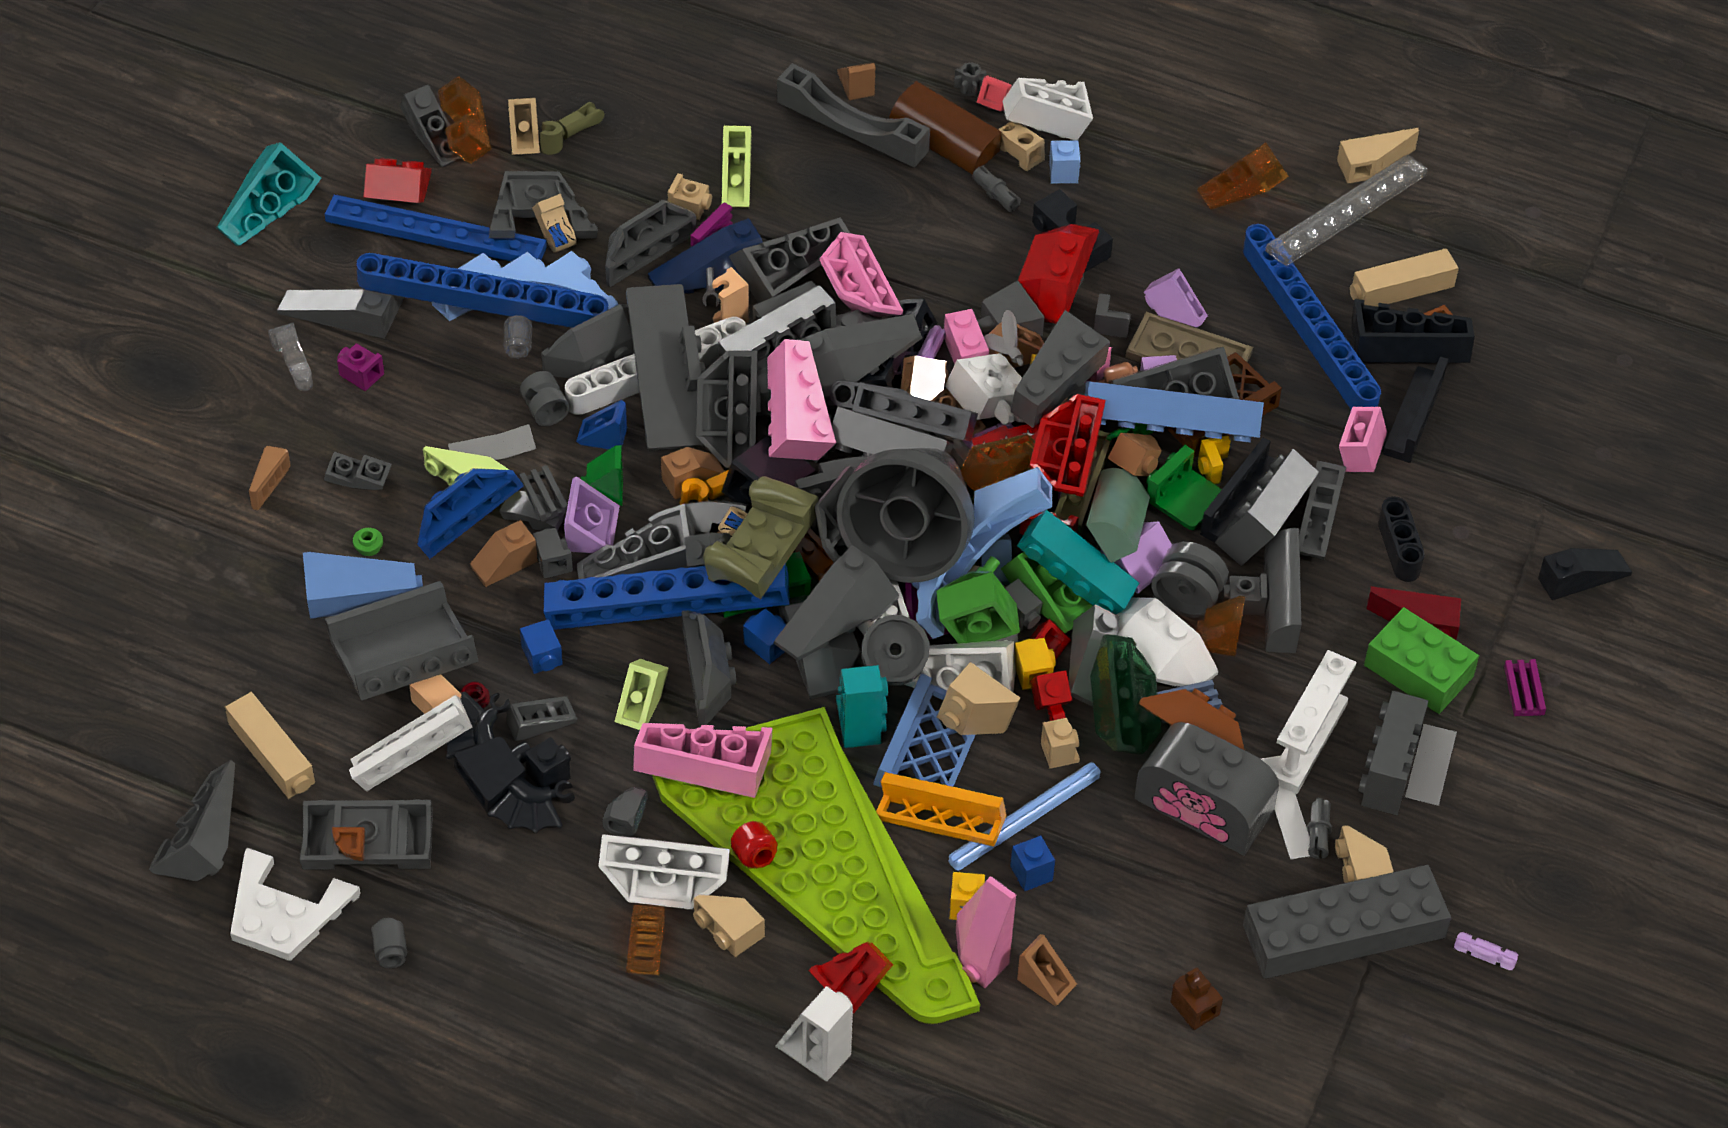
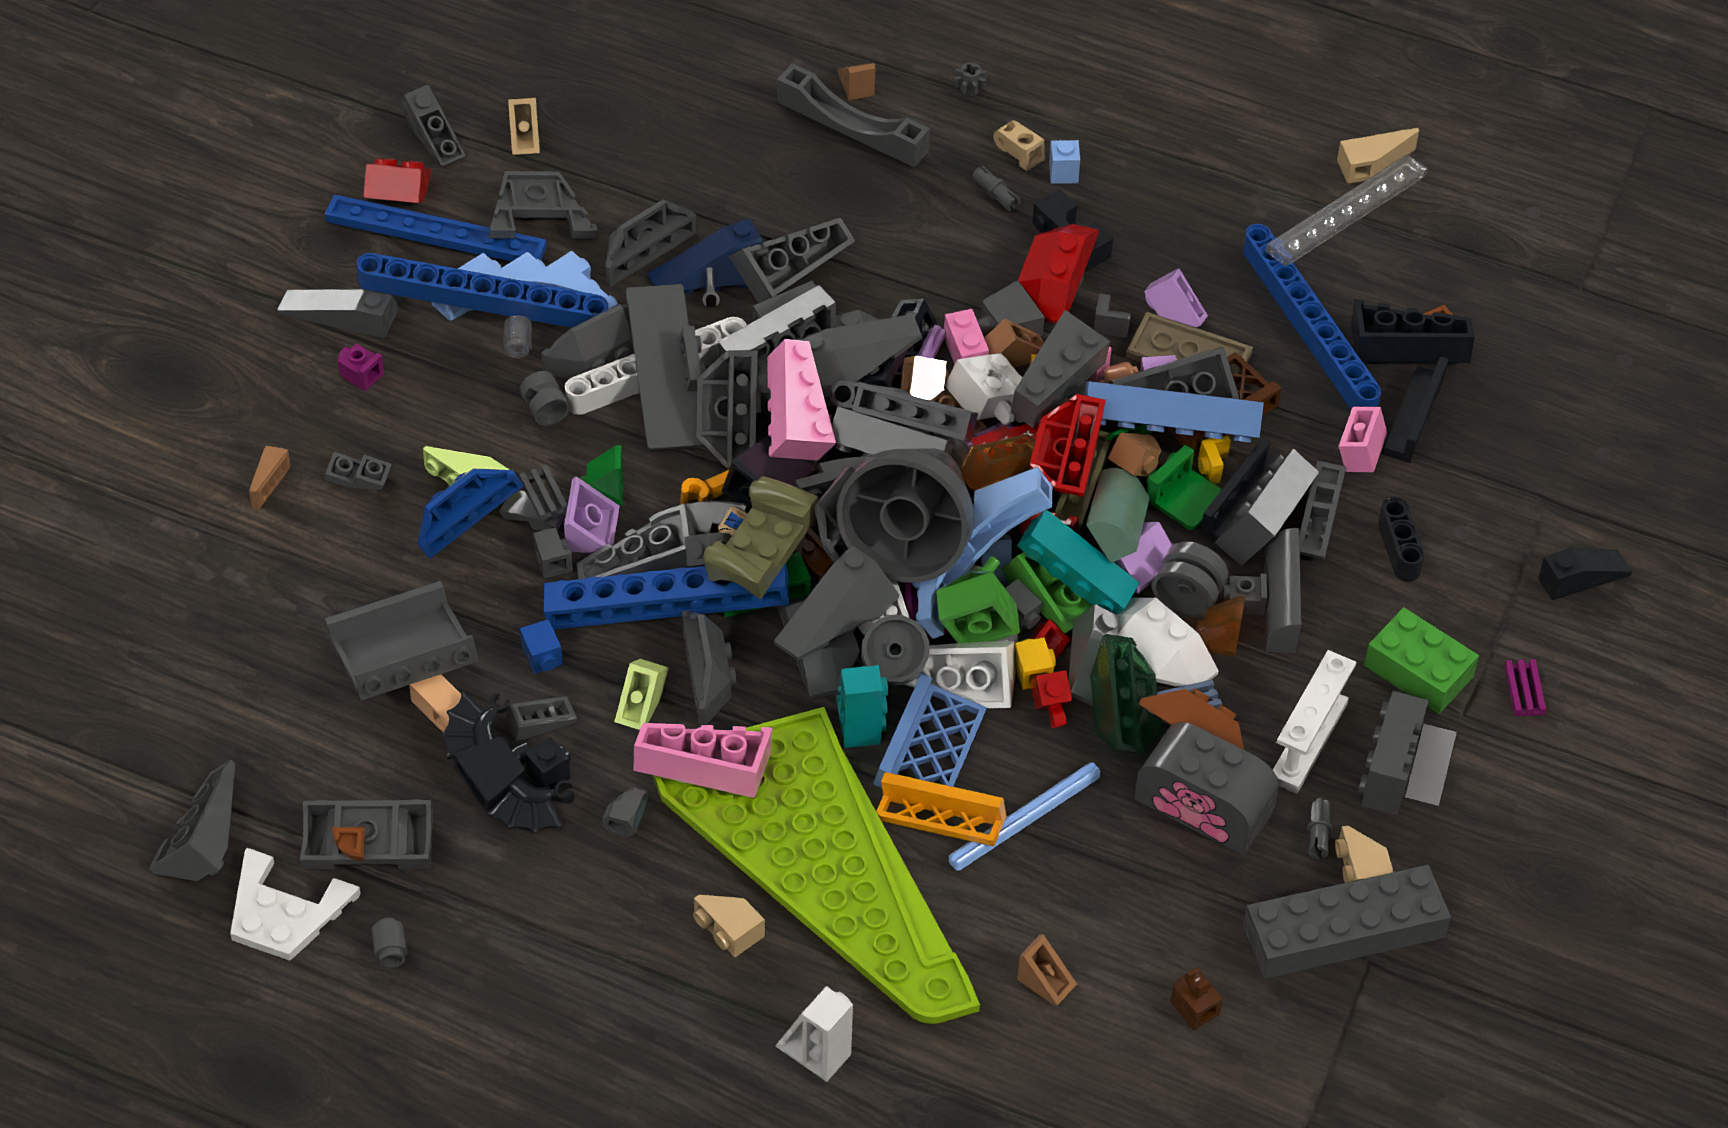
teal wedge [216,142,321,246] -> none
tan brick [225,692,315,799] -> none
clear piece [268,323,313,391] -> none
medium blue slope [303,552,423,619] -> none
white fence [349,695,472,791] -> none
bright green plate [353,528,383,556] -> none
clear orange arch [438,76,491,164] -> none
light grey sticker [448,424,536,460] -> none
dark red plate [460,682,490,709] -> none
medium nougat slope [470,520,538,587] -> none
tan leg [532,194,576,253] -> none
olive piece [540,102,604,155] -> none
blue slope [576,400,627,449] -> none
white wedge [599,834,730,909] -> none
clear orange slope [626,905,666,975] -> none
medium nougat slope [661,447,725,500] -> none
tan brick [668,173,712,220] -> none
magenta tile [690,202,732,247] -> none
light nougat hinge [712,267,749,323] -> none
yellowish green slope [722,126,751,208] -> none
red head [731,821,778,869] -> none
blue brick [744,609,786,664] -> none
red wing [809,942,893,1014] -> none
bright pink wedge [819,232,903,317] -> none
reddish brown brick [889,81,1001,174] -> none
tan slope [937,662,1020,735] -> none
yellow brick [949,872,985,920] -> none
bright pink wedge [956,876,1016,989] -> none
coral tile [977,76,1012,112] -> none
light grey piece [984,310,1024,366] -> none
white wedge [1003,78,1093,140] -> none
blue brick [1011,836,1055,892] -> none
tan brick [1041,718,1080,769] -> none
clear orange slope [1197,142,1289,209] -> none
white sticker [1261,756,1310,859] -> none
tan brick [1350,248,1459,307] -> none
dark red slope [1366,586,1461,640] -> none
lavender axle [1454,932,1518,970] -> none

